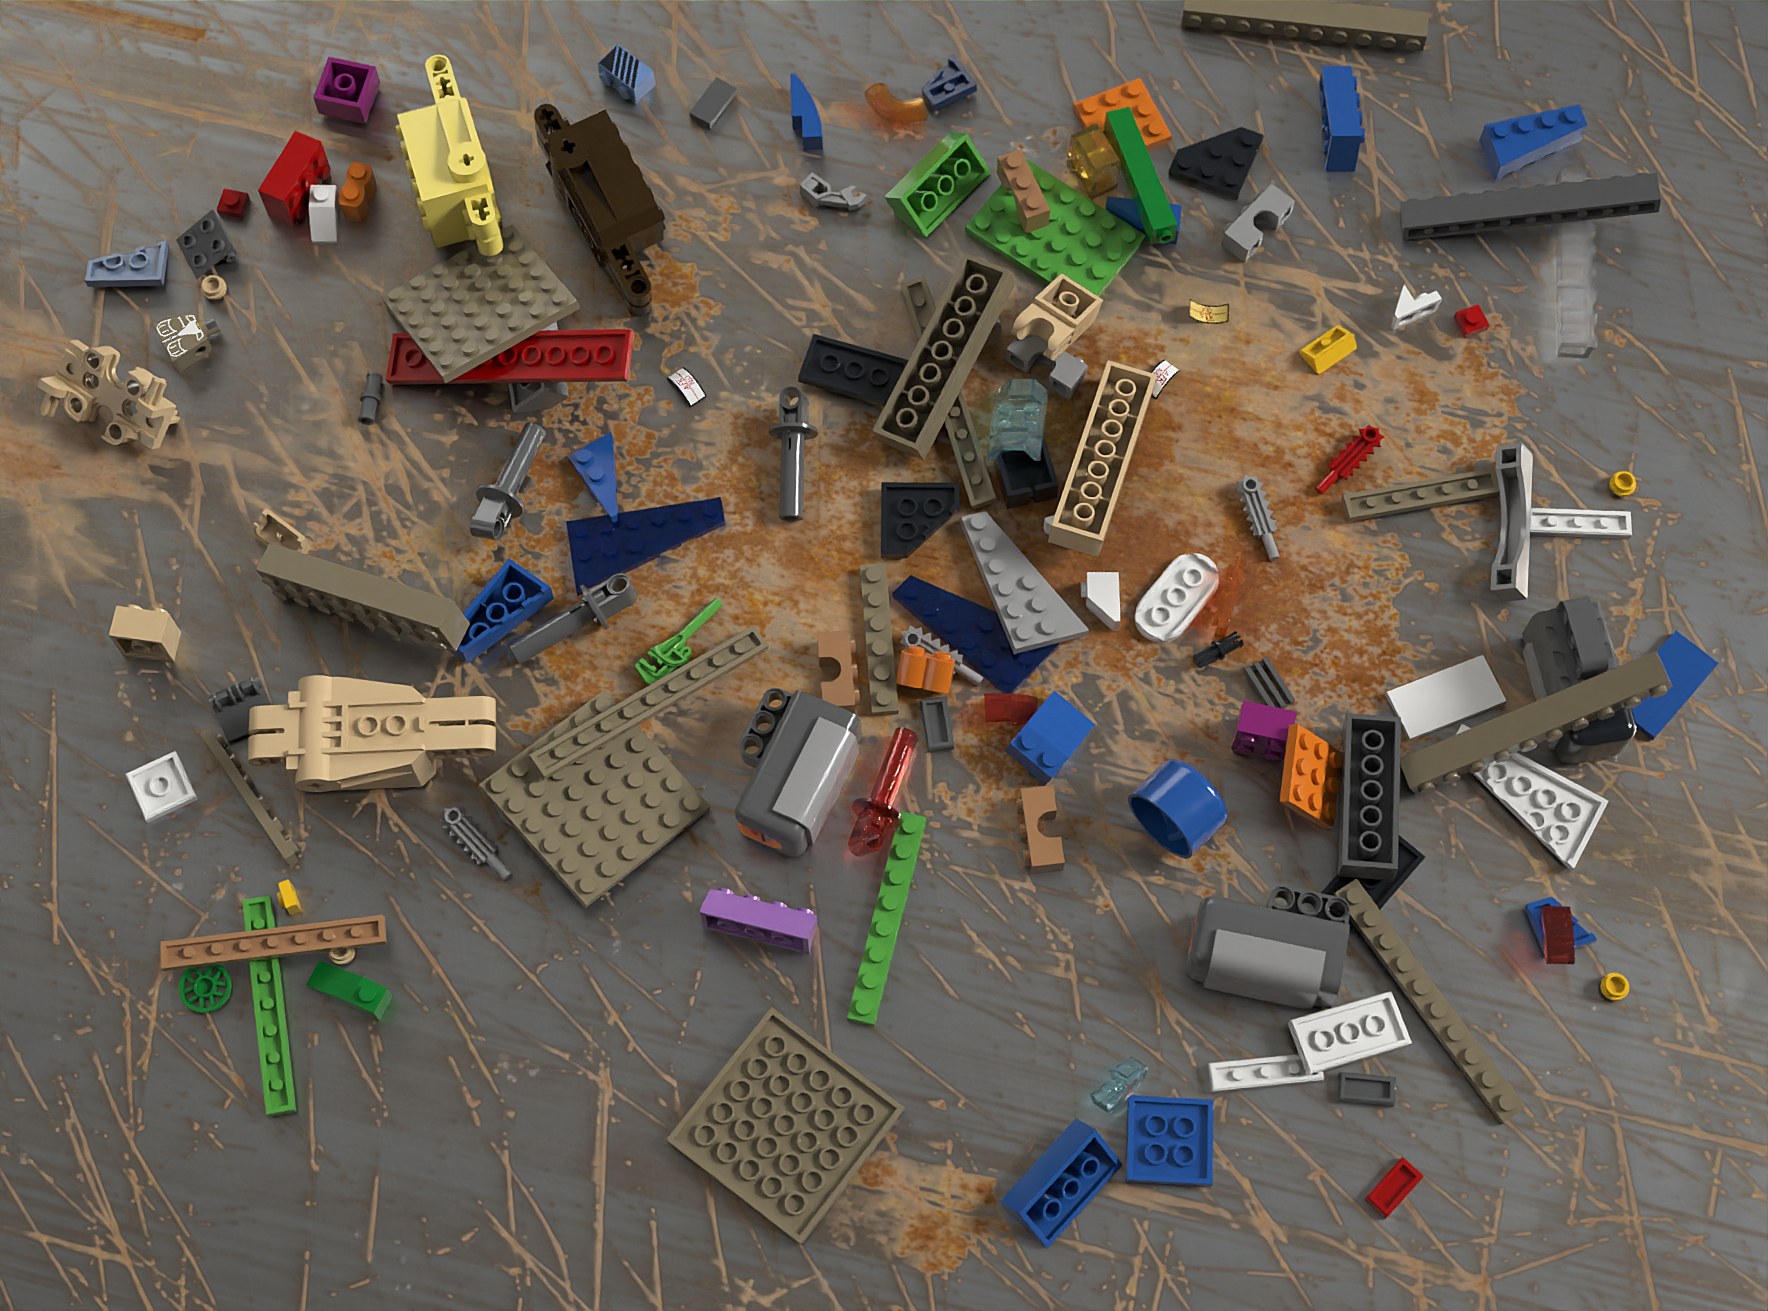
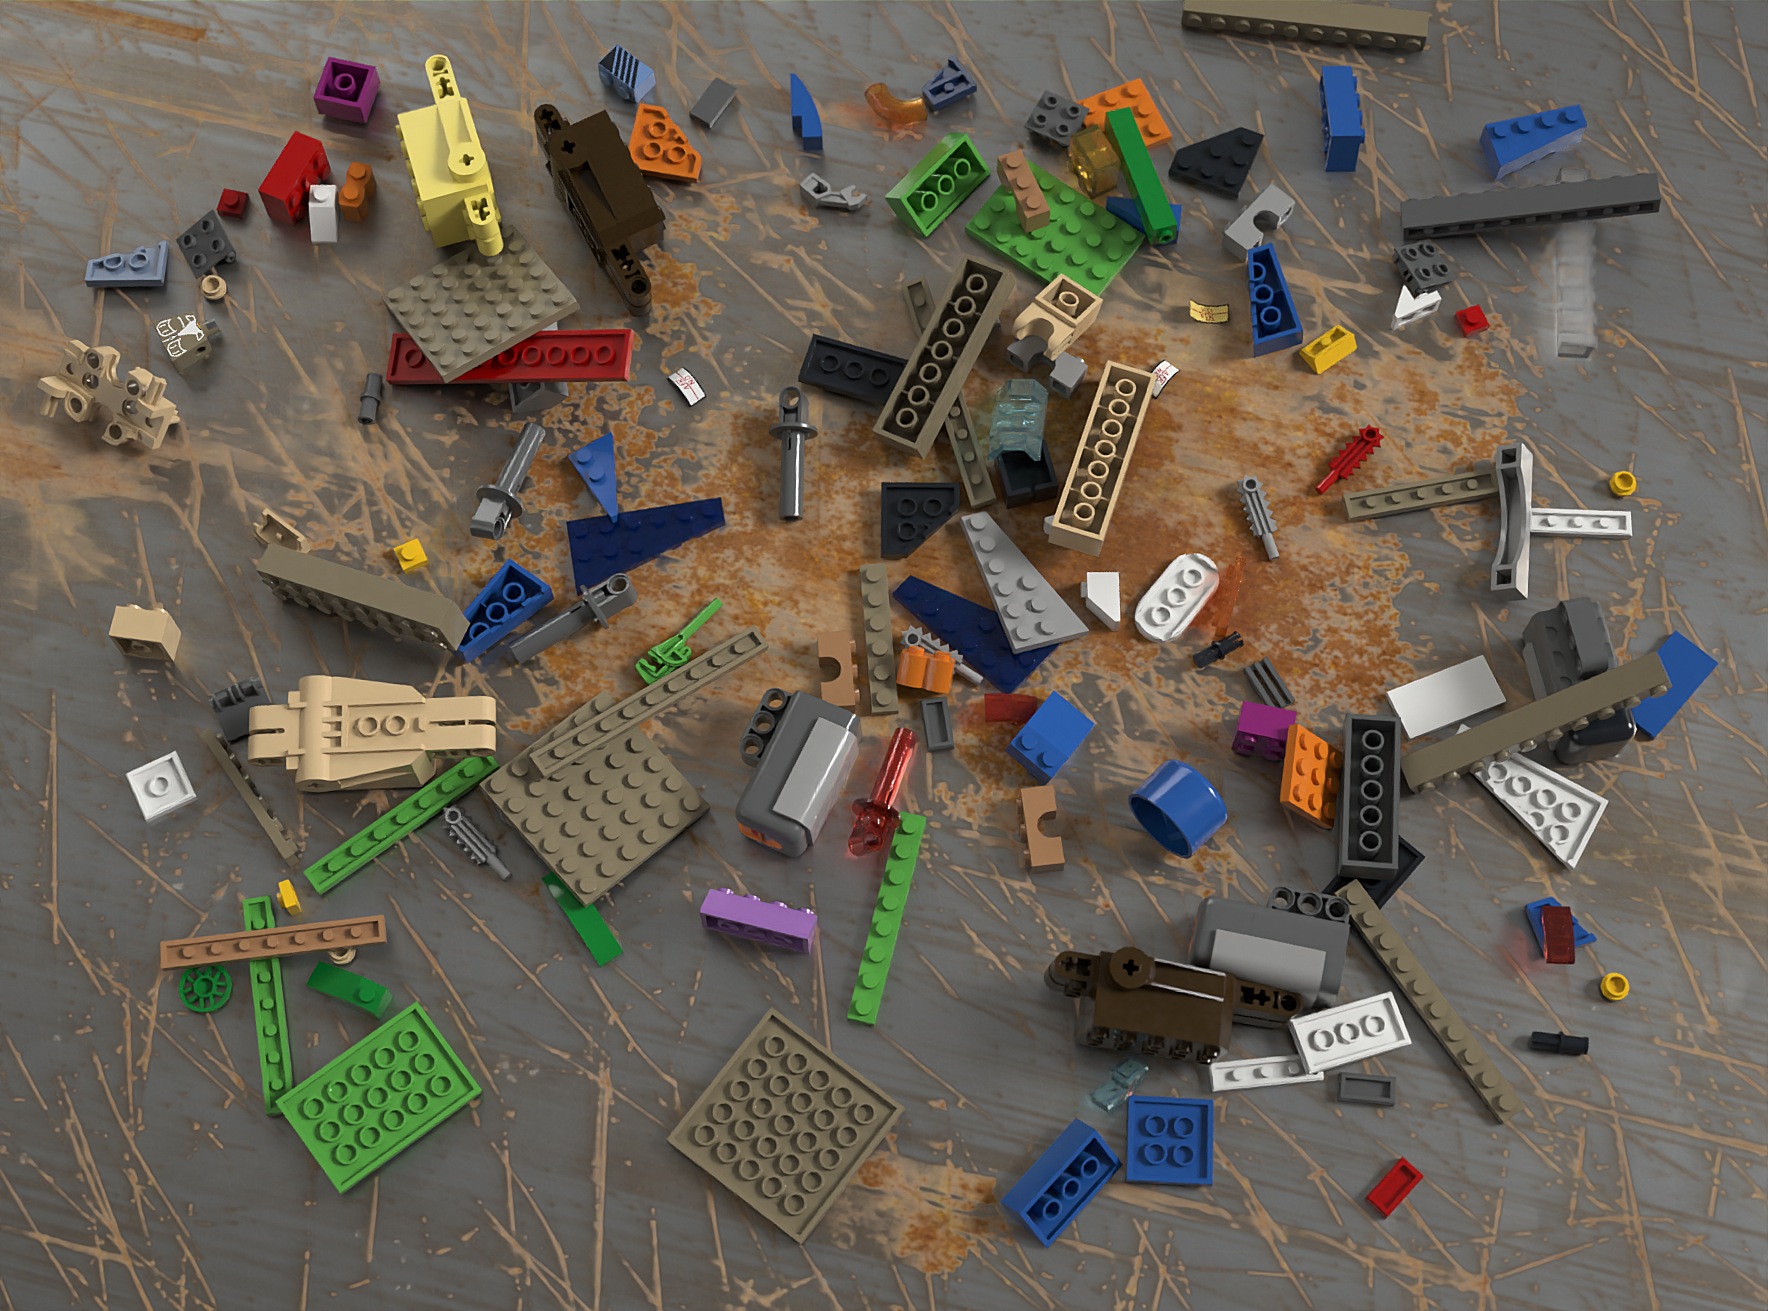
none -> bright green plate [275,1001,482,1194]
none -> bright green plate [303,756,500,895]
none -> yellow plate [393,538,429,574]
none -> green slope [541,872,623,968]
none -> orange plate [628,103,702,183]
none -> dark grey hinge [1024,90,1090,148]
none -> dark brown piece [1044,947,1303,1065]
none -> blue wedge [1248,243,1303,358]
none -> dark grey hinge [1392,240,1455,295]
none -> black axle [1530,1031,1589,1055]

